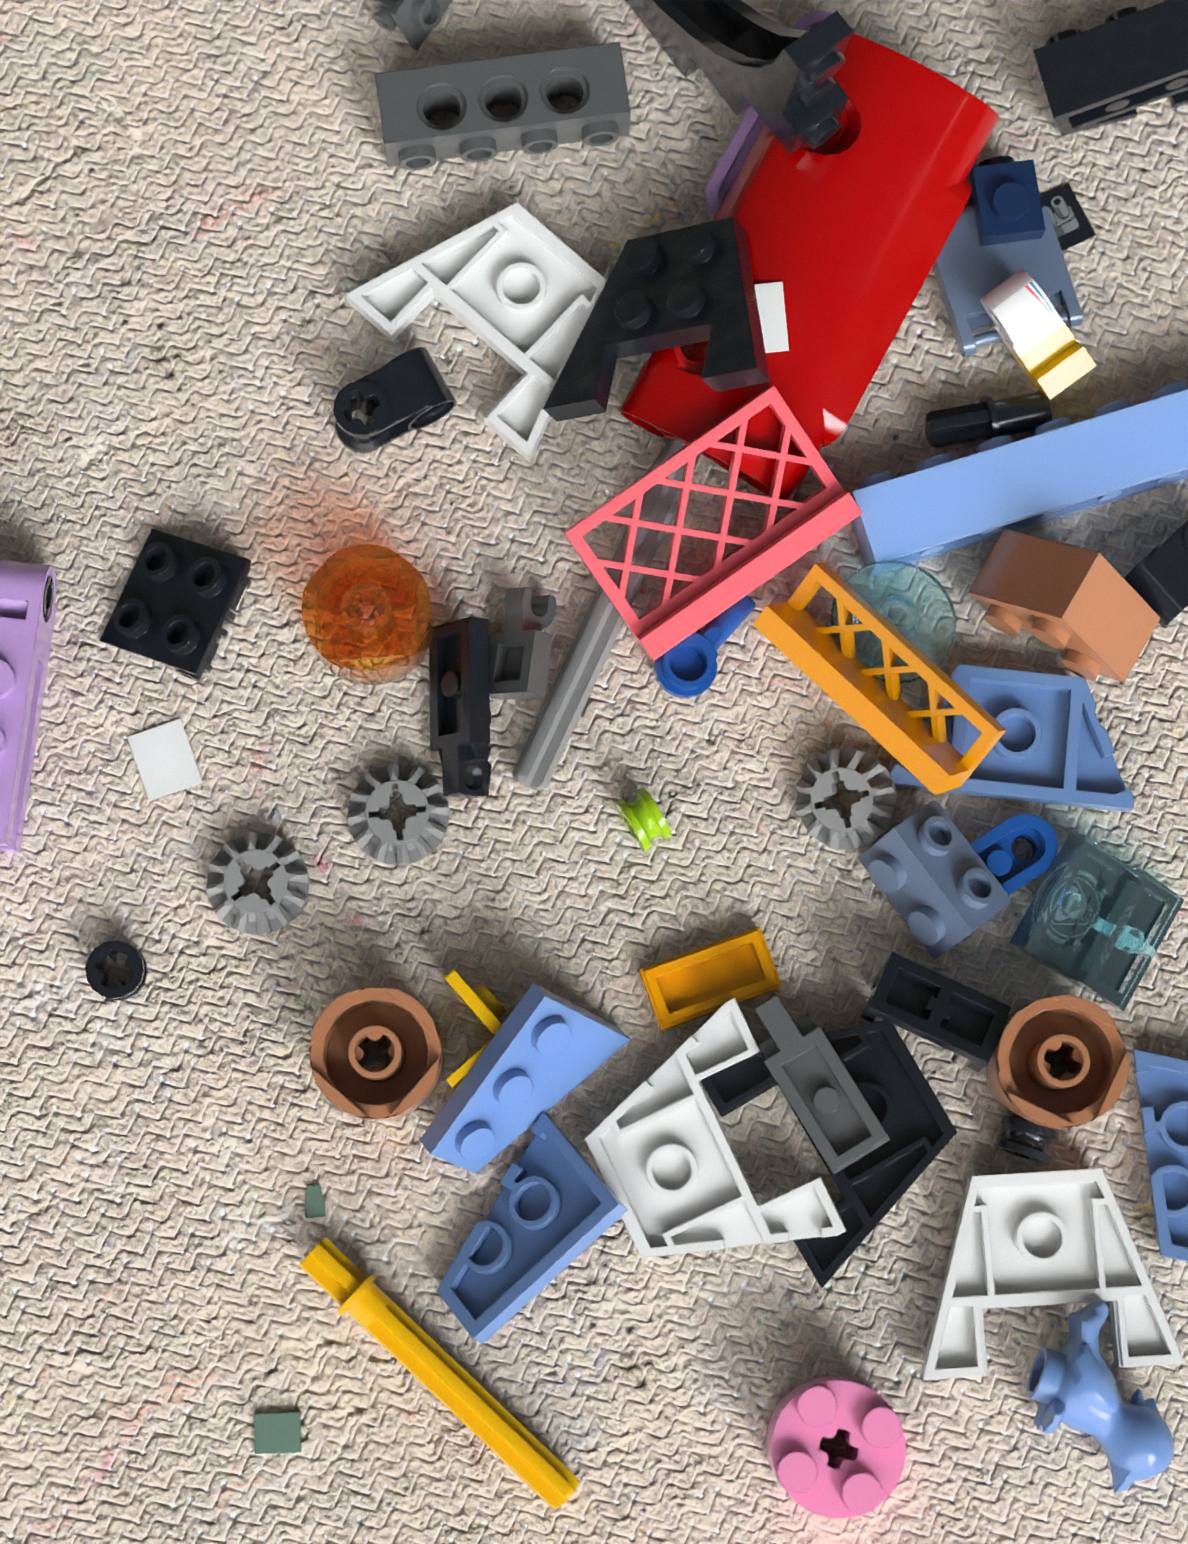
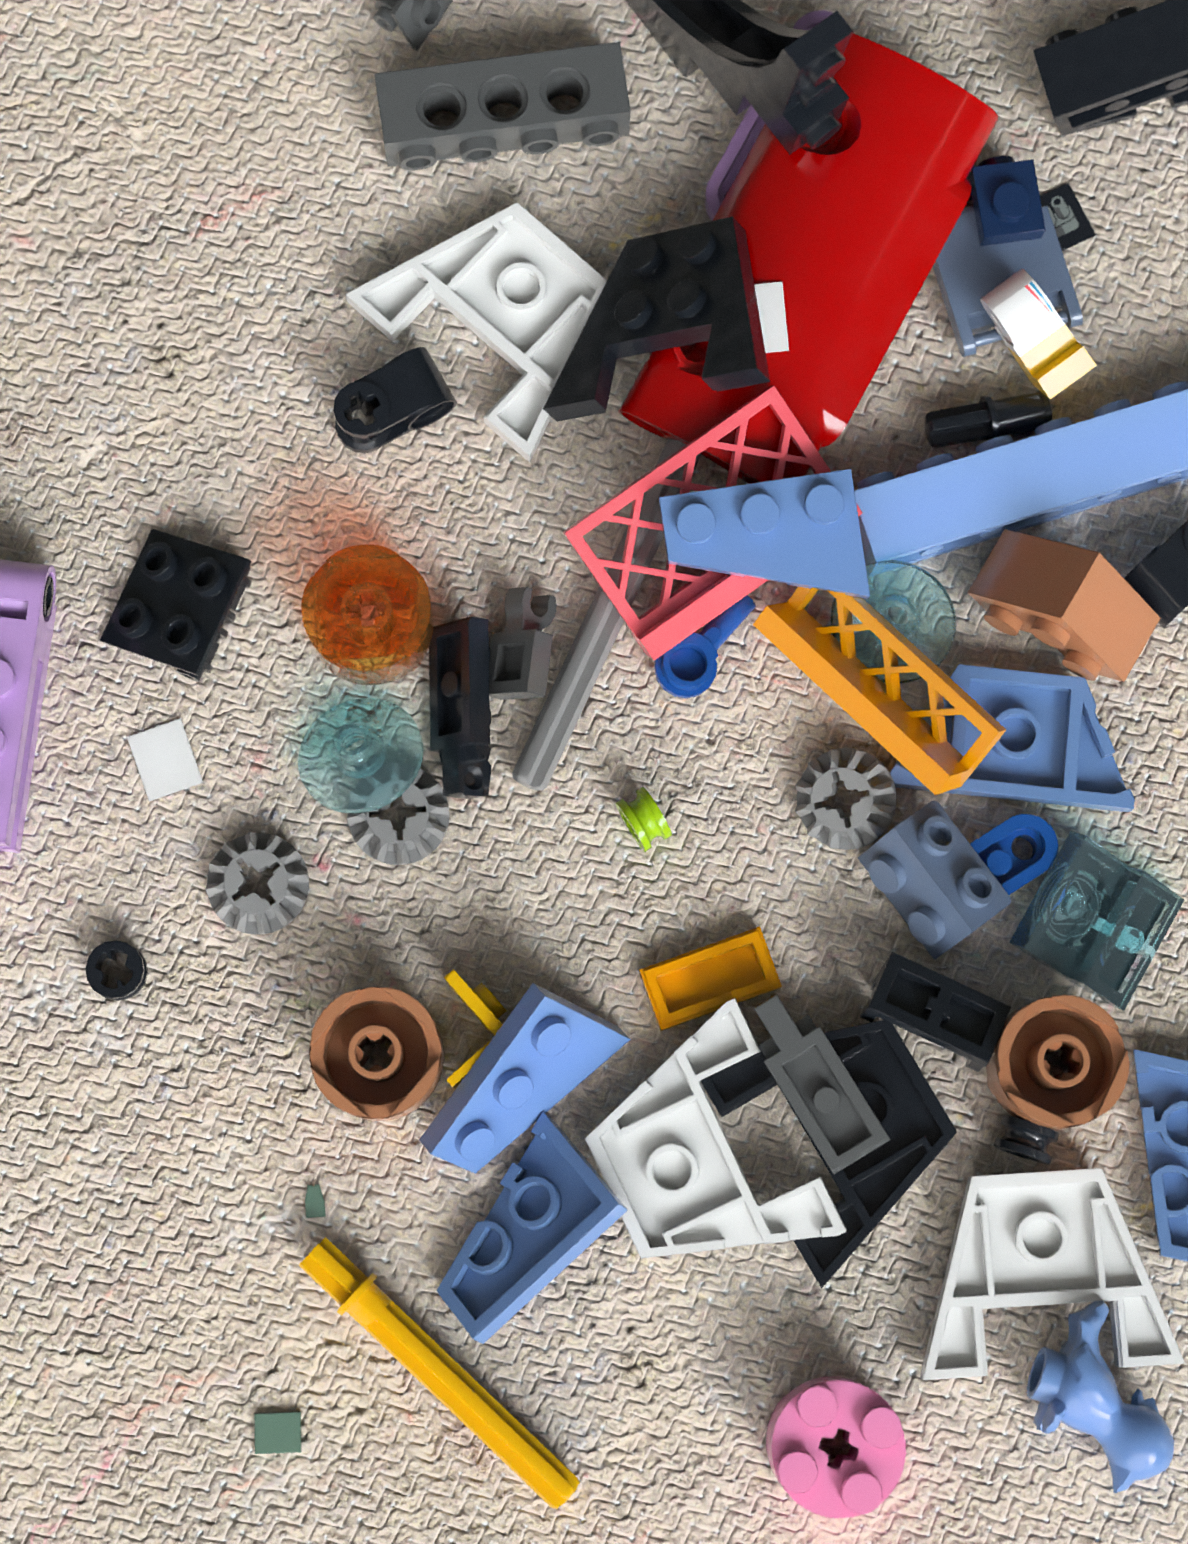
none -> clear light blue dish [298,698,424,814]
none -> medium blue wing [659,469,870,599]

